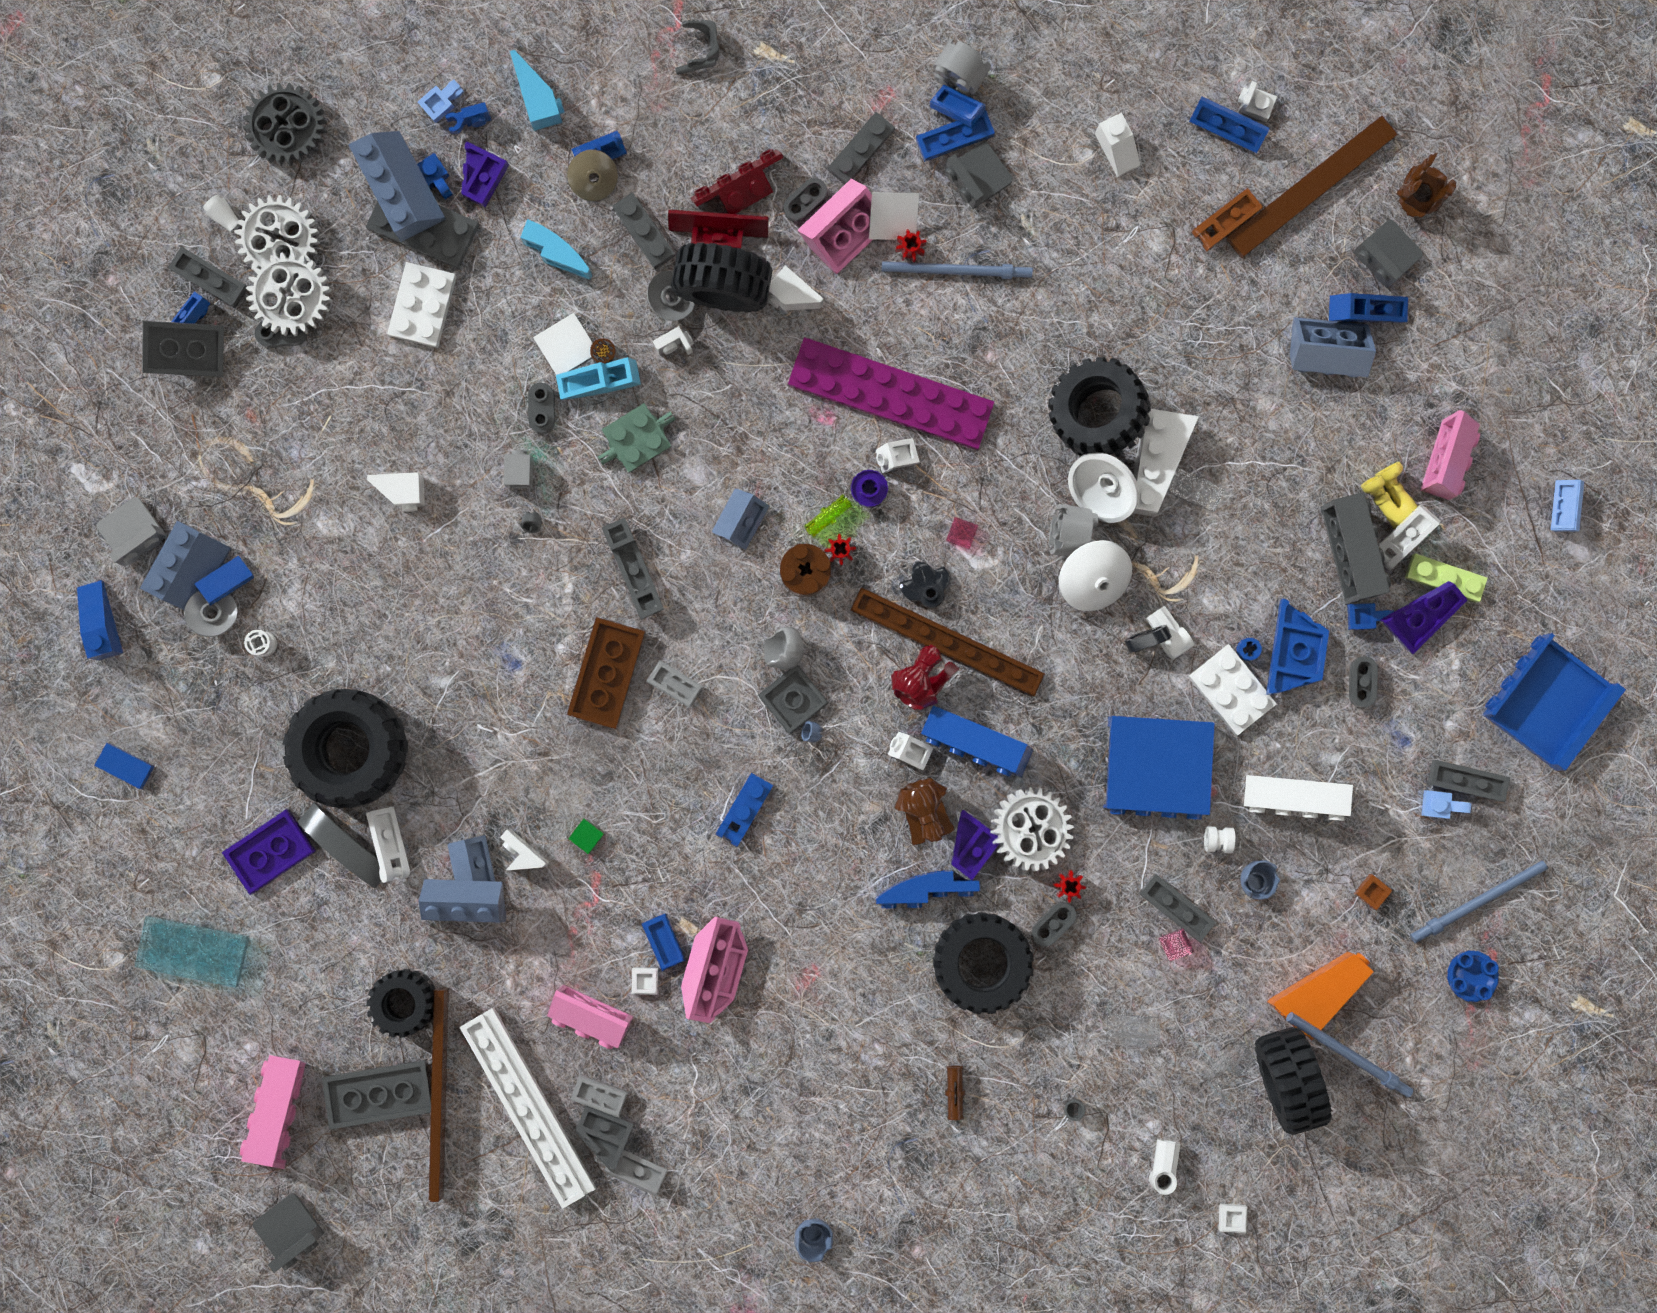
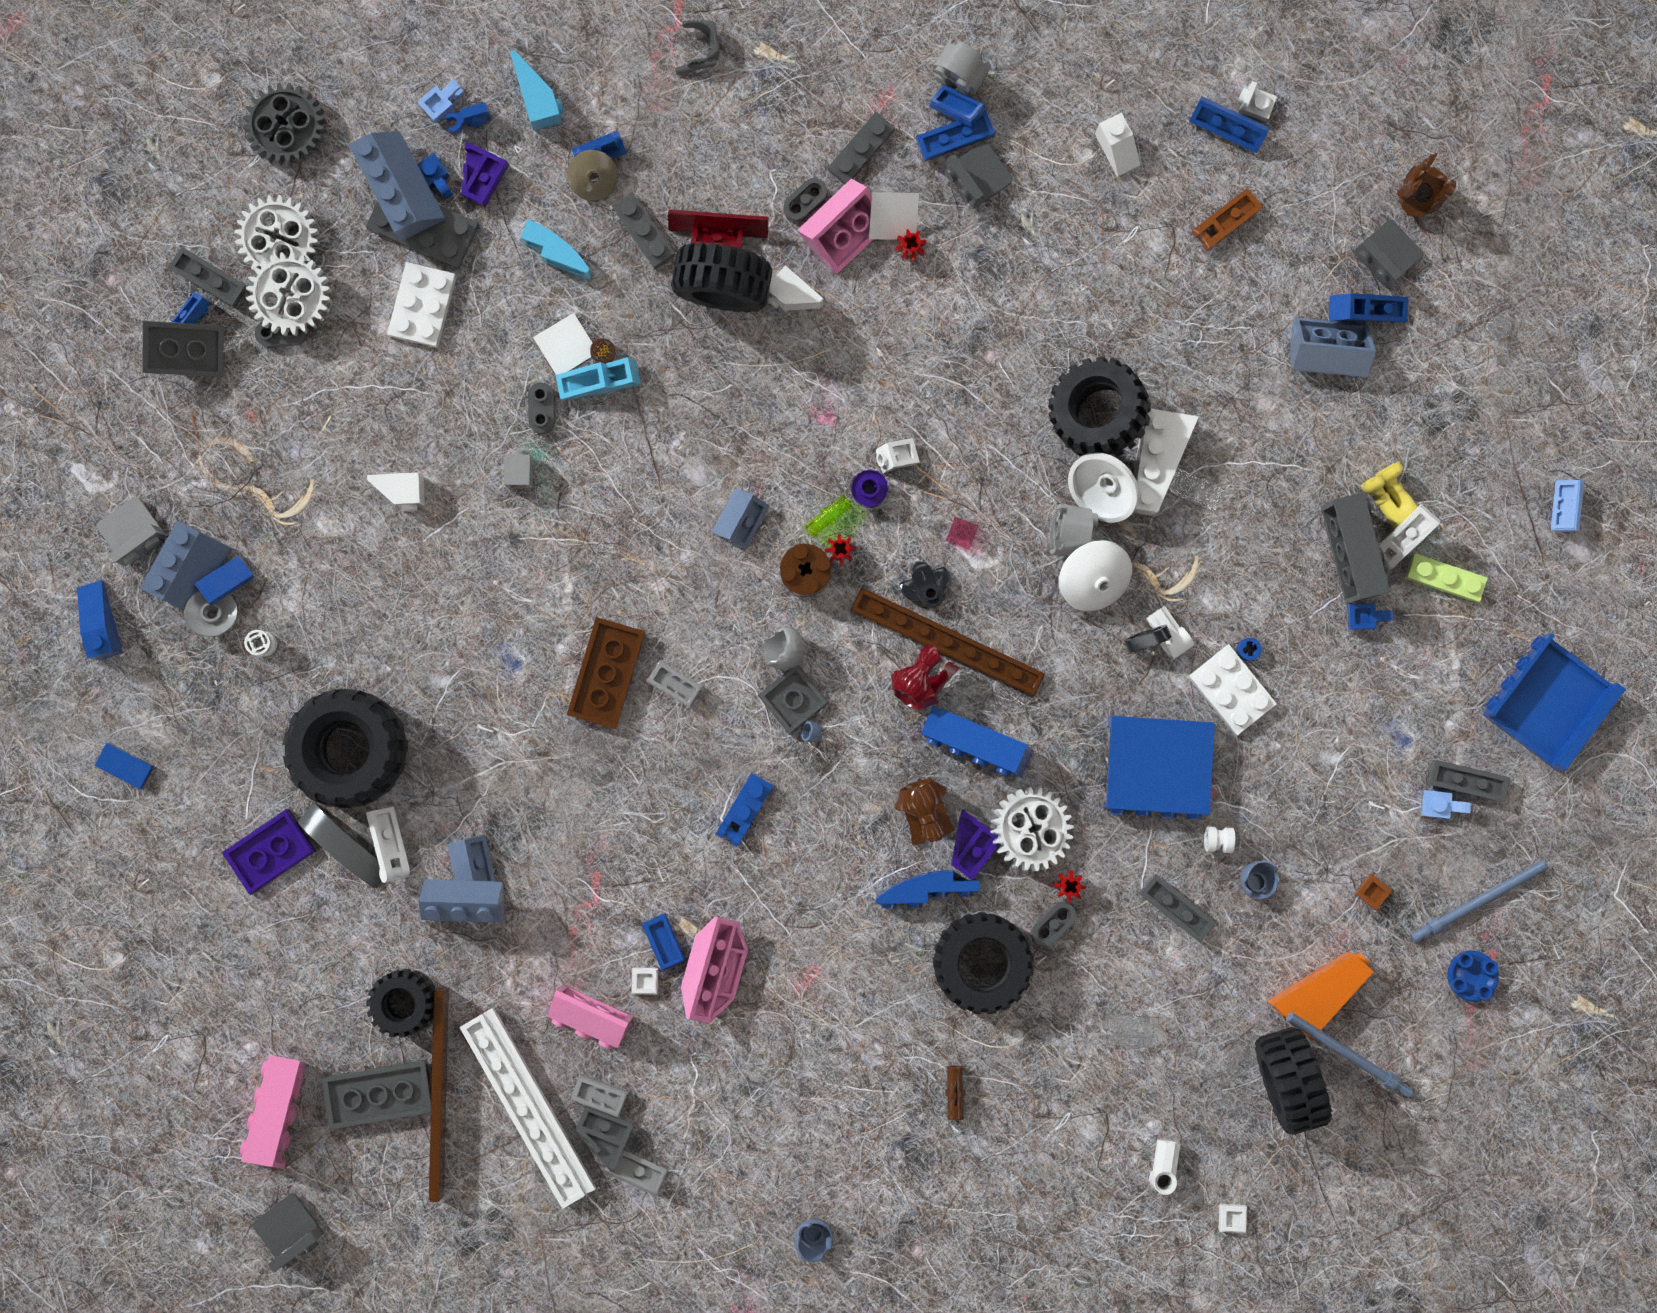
clear light blue plate [134,915,250,988] -> none
white cone [203,195,241,233] -> none
white slope [500,829,549,870] -> none
dark grey hinge [520,511,542,533] -> none
green tile [568,818,605,854] -> none
sand green plate [597,403,676,473] -> none
dark grey slope [601,518,664,620] -> none
light grey dish [647,271,695,321] -> none
white bracket [652,326,694,355] -> none
dark red bracket [690,149,784,214] -> none
magenta plate [788,337,995,450] -> none
sand blue bar [882,261,1033,280] -> none
white bracket [888,732,934,770] -> none
dark grey hinge [1064,1099,1086,1121] -> none
clear pink tile [1158,928,1194,962] -> none
reddish brown tile [1226,116,1398,258] -> none
white wedge [1244,775,1353,821] -> none
blue wing [1266,599,1329,695] -> none
dark grey plate [1349,656,1378,708] -> none
dark purple wing [1381,581,1467,654] -> none
bright pink slope [1420,410,1480,500] -> none

